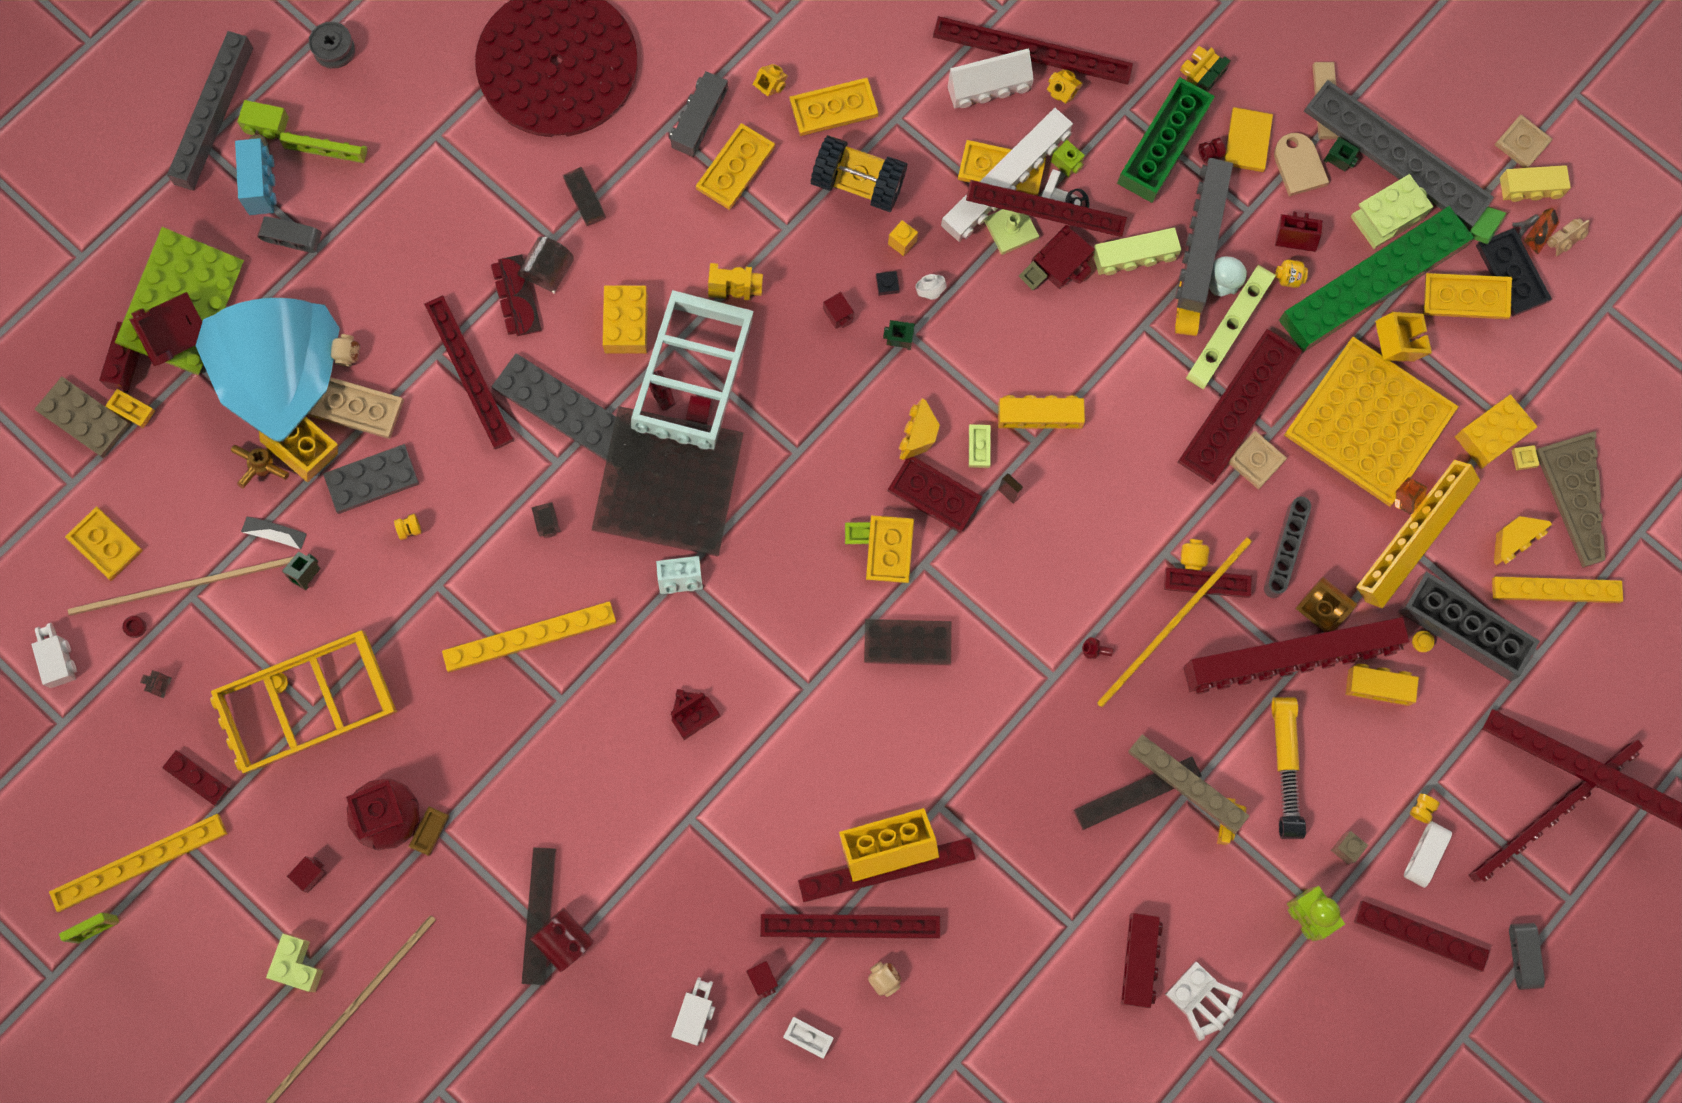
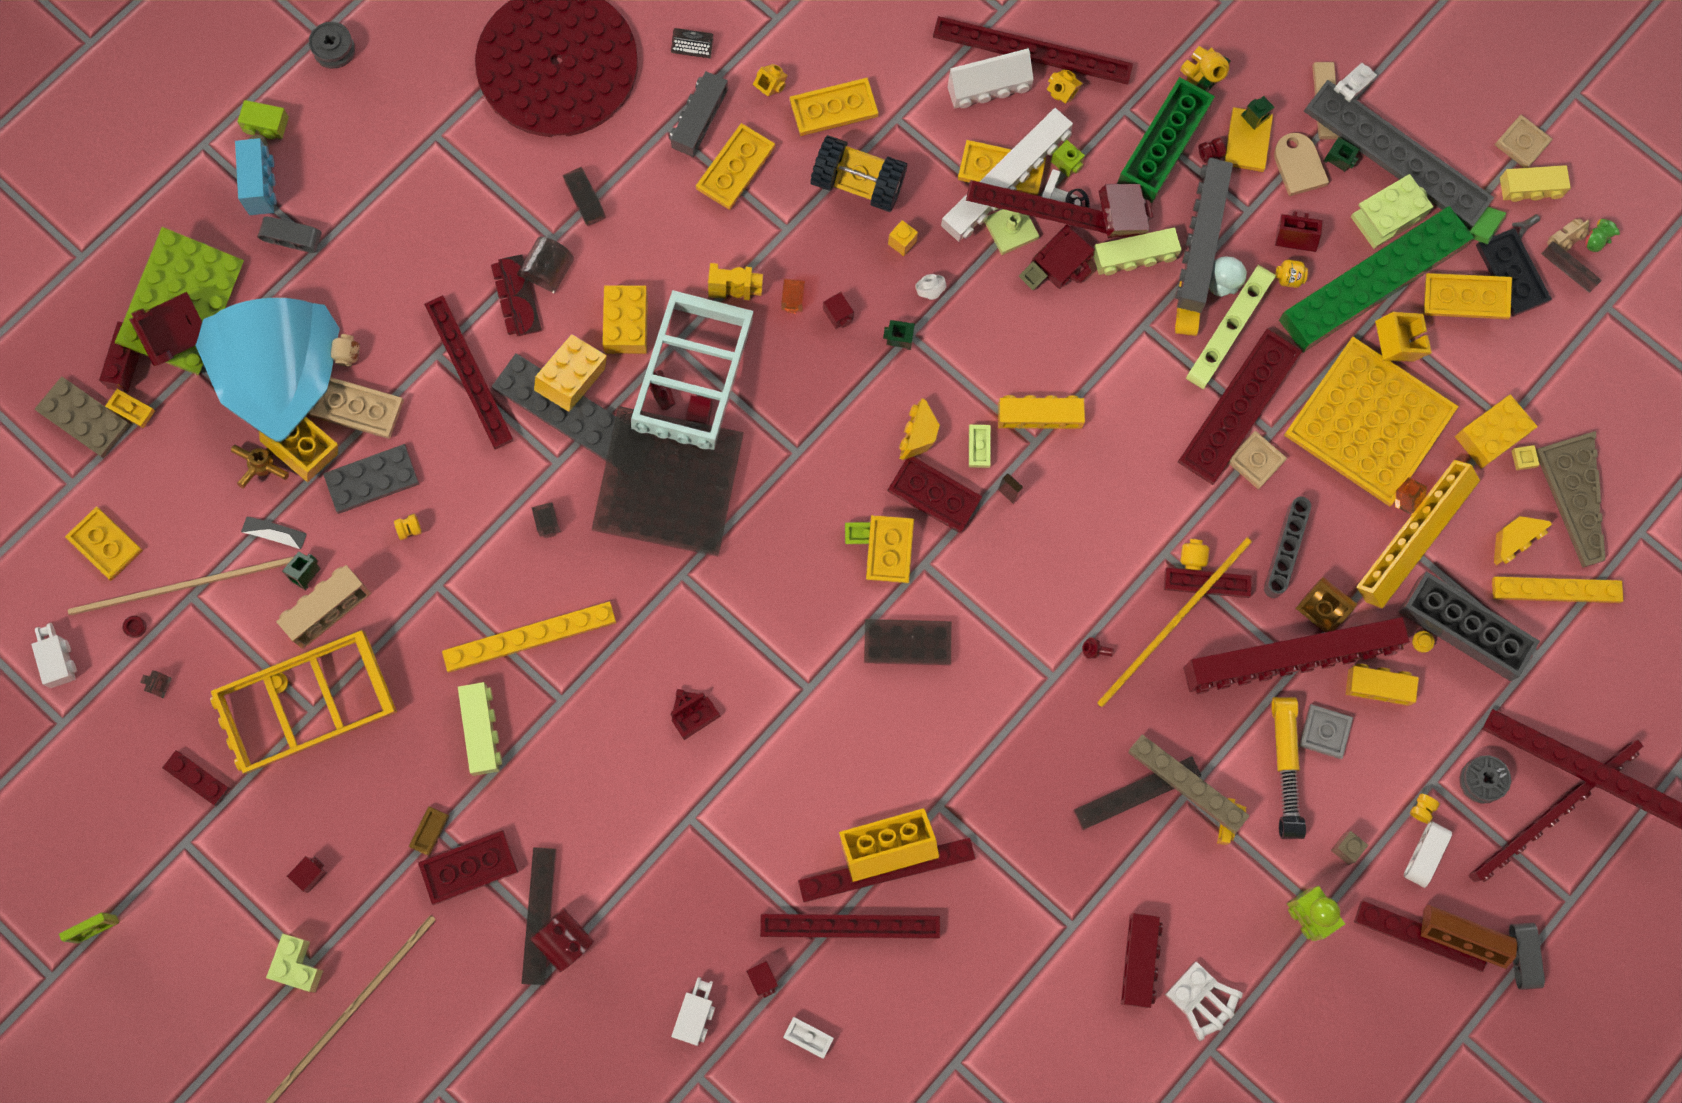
yellow tile [49,814,228,913] -> none
dark grey brick [167,31,253,191] -> none
lime hinge [279,132,367,163] -> none
dark red plate [346,778,420,850] -> none
light aqua bracket [656,556,703,594] -> none
tan head [868,961,902,997] -> none
black plate [876,271,899,296] -> none
clear orange slope [1524,208,1560,254] -> none
none -> tan brick [276,565,371,649]
none -> dark red plate [418,830,518,905]
none -> yellowish green brick [458,682,502,776]
none -> yellow brick [534,334,607,412]
none -> slope [671,28,714,59]
none -> clear orange brick [781,279,805,313]
none -> piece [1098,184,1153,238]
none -> yellow head [1200,52,1229,82]
none -> dark green brick [1241,96,1275,130]
none -> light grey tile [1299,704,1353,759]
none -> white plate [1334,63,1377,103]
none -> dark orange brick [1421,905,1517,969]
none -> dark grey wheel [1459,755,1511,804]
none -> clear smoke tile [1541,241,1602,293]
none -> bright green animal [1585,219,1620,252]

